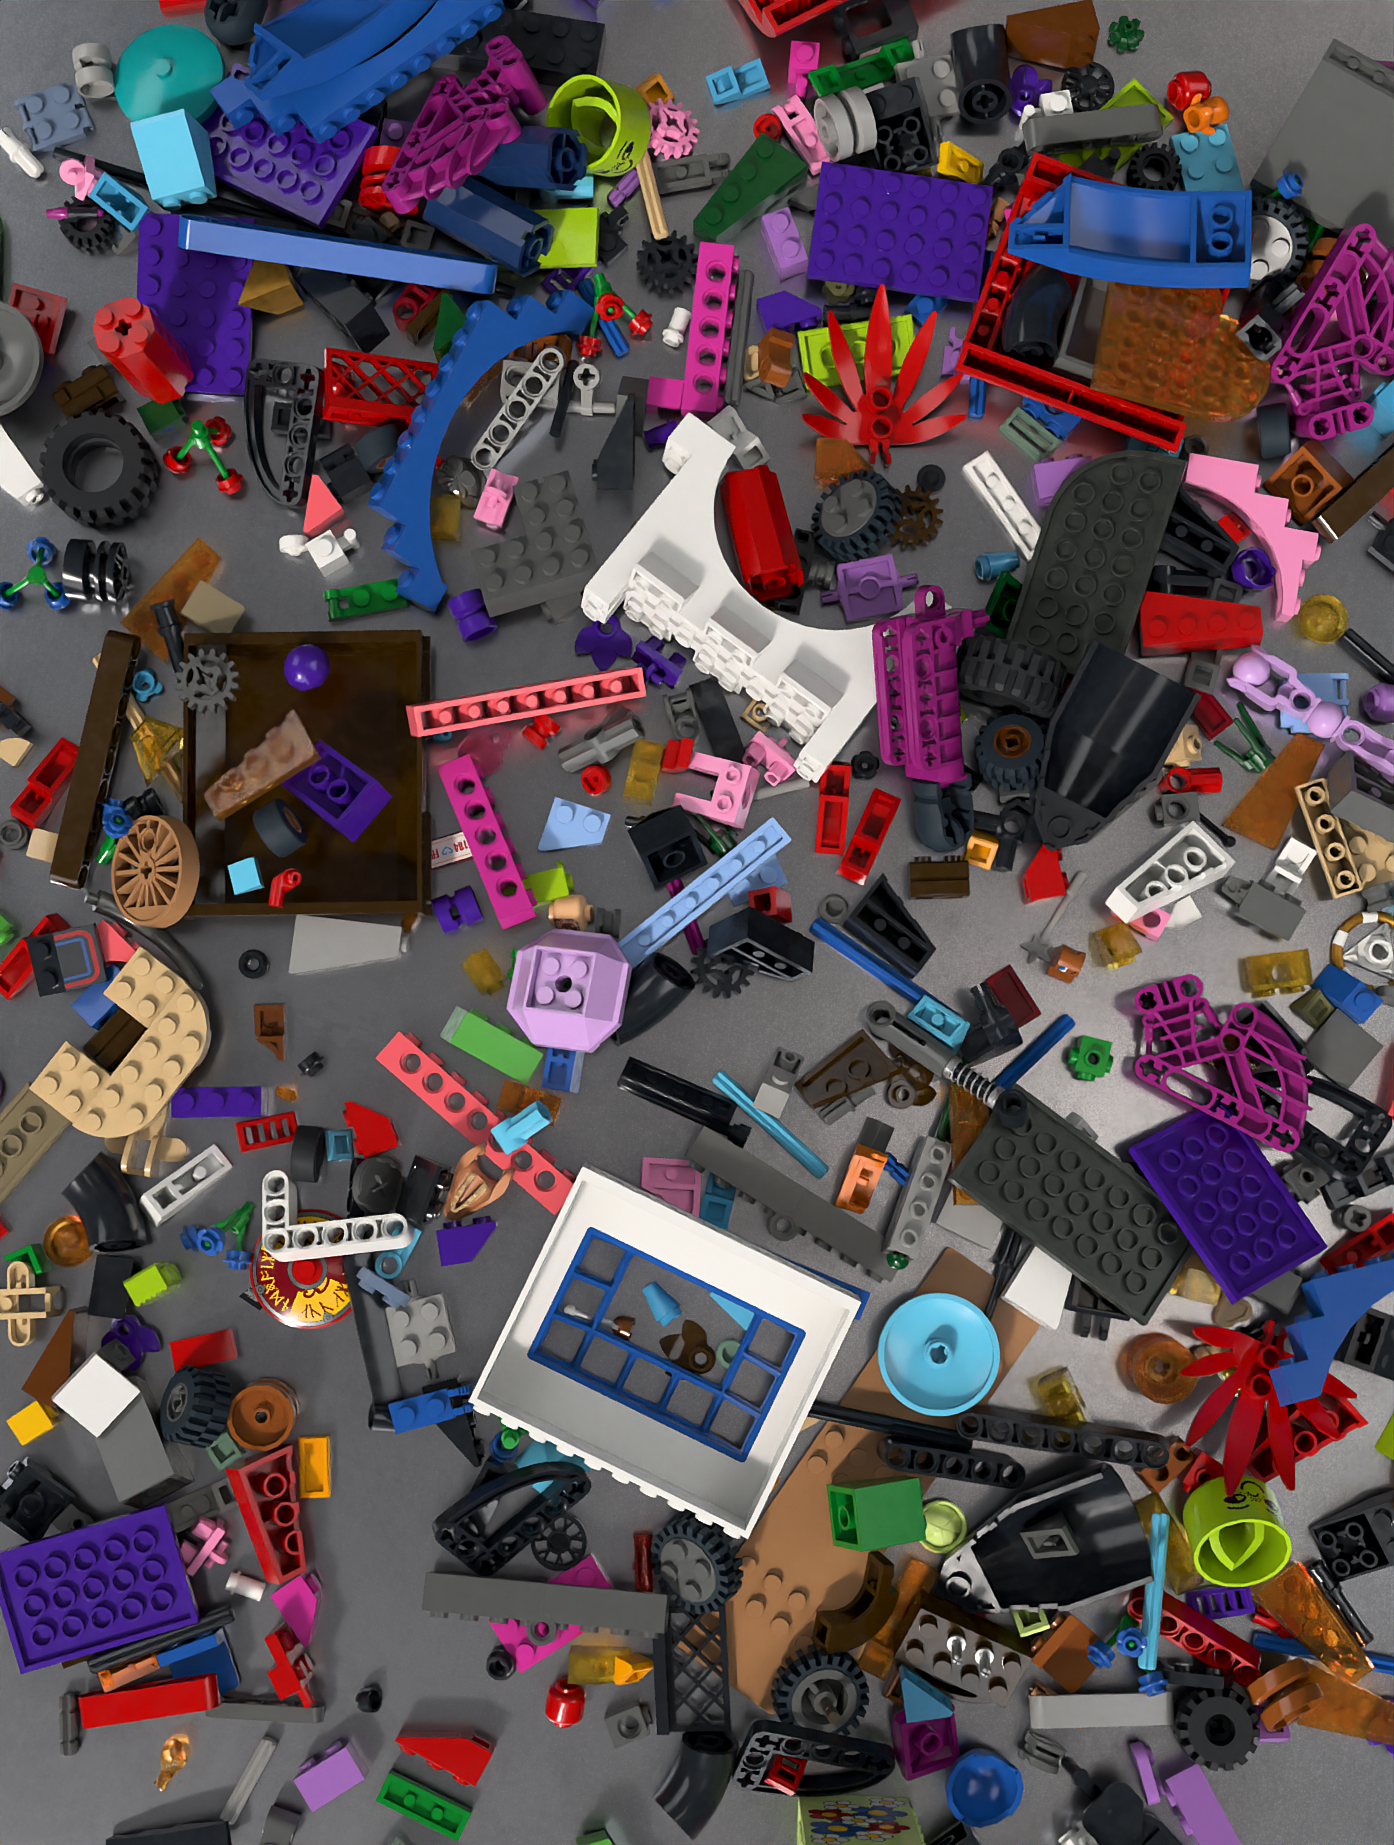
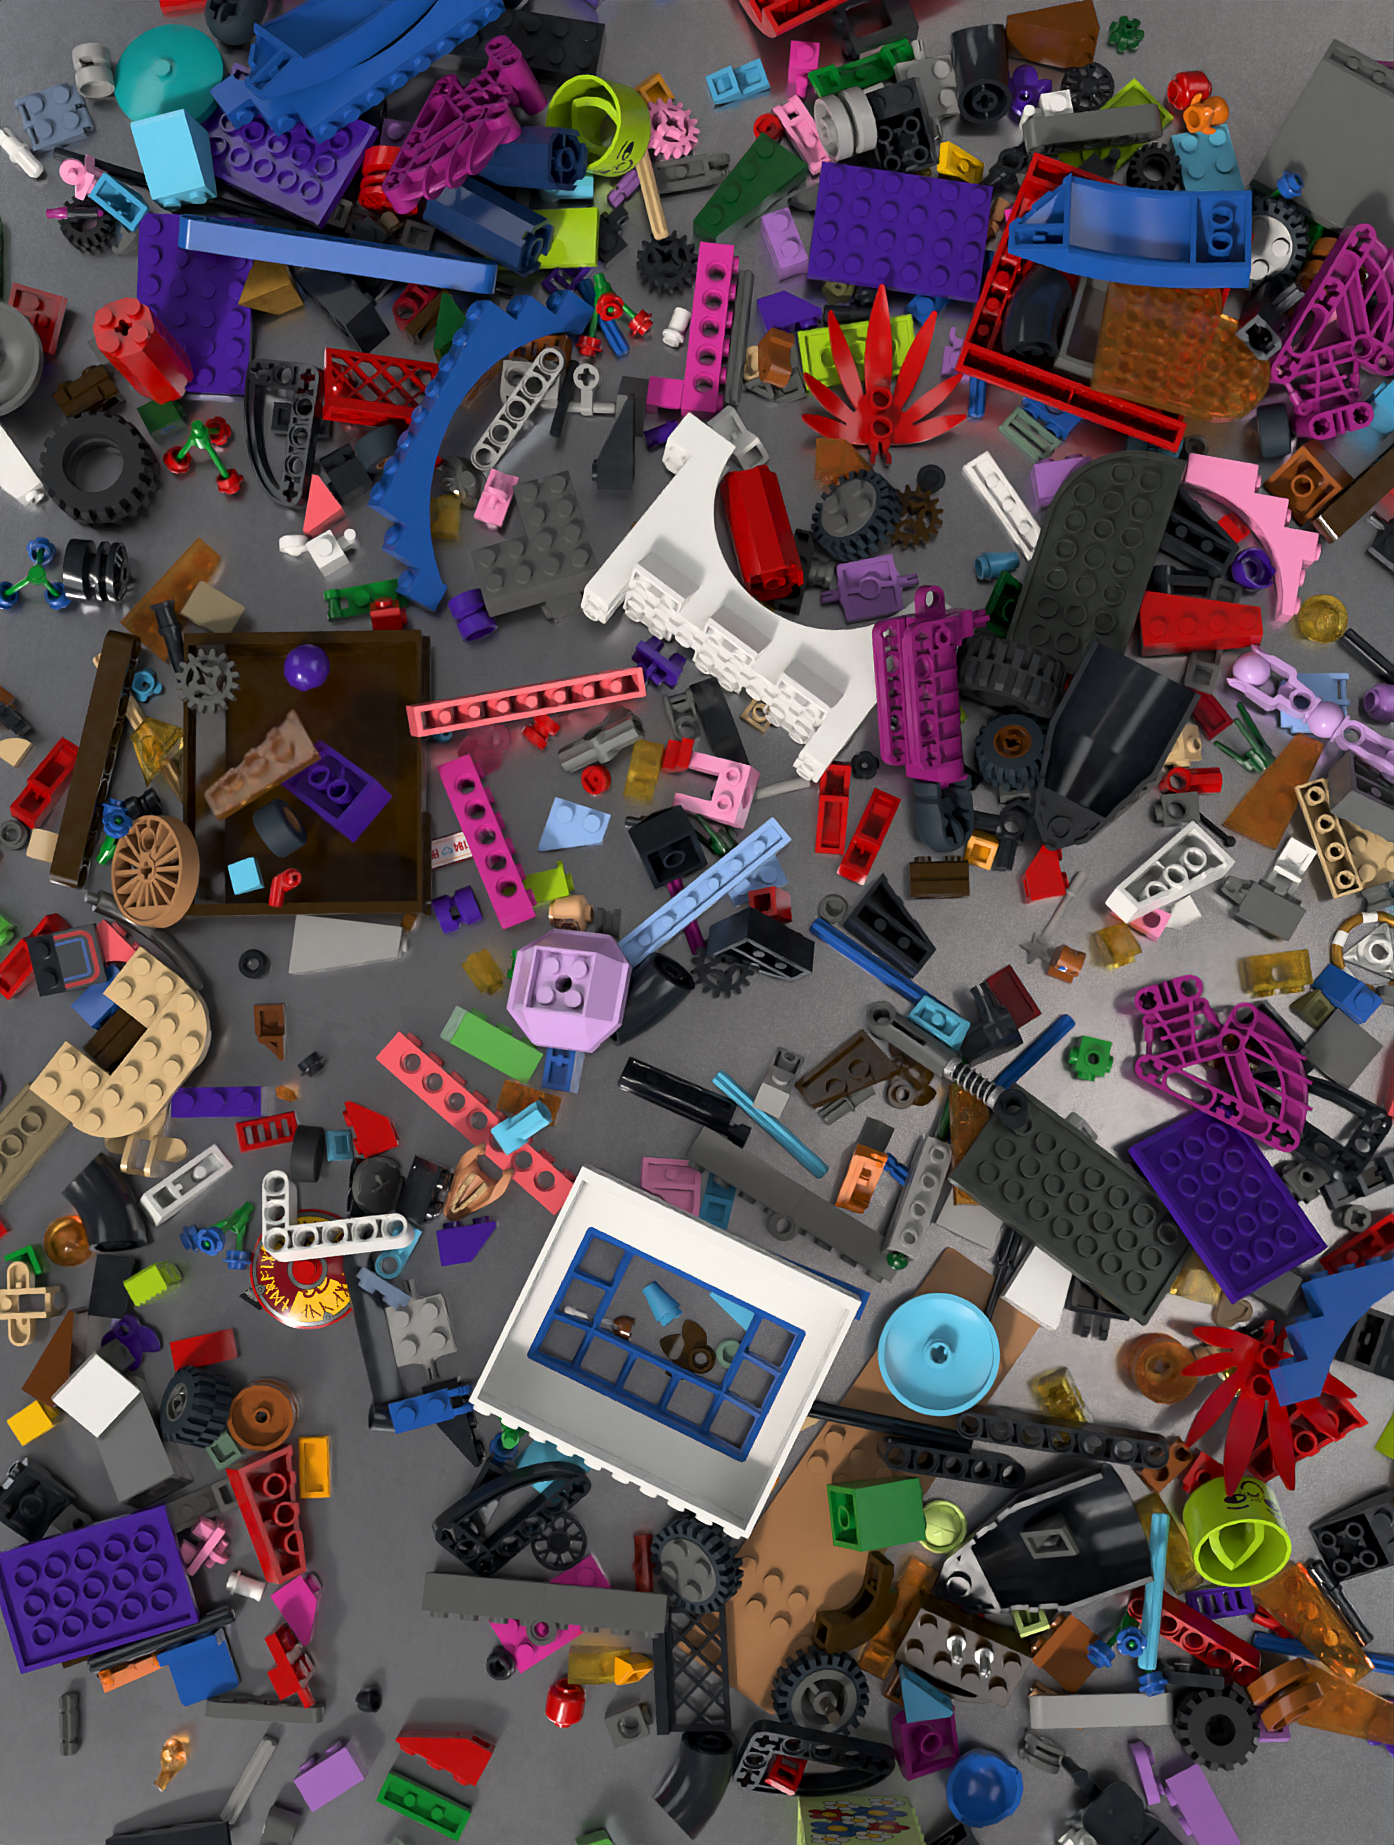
red beam [78,1673,222,1729] -> none
dark purple plate [574,614,633,671] -> none
bright pink hips [742,731,797,786] -> none
none -> red brick [369,597,408,630]

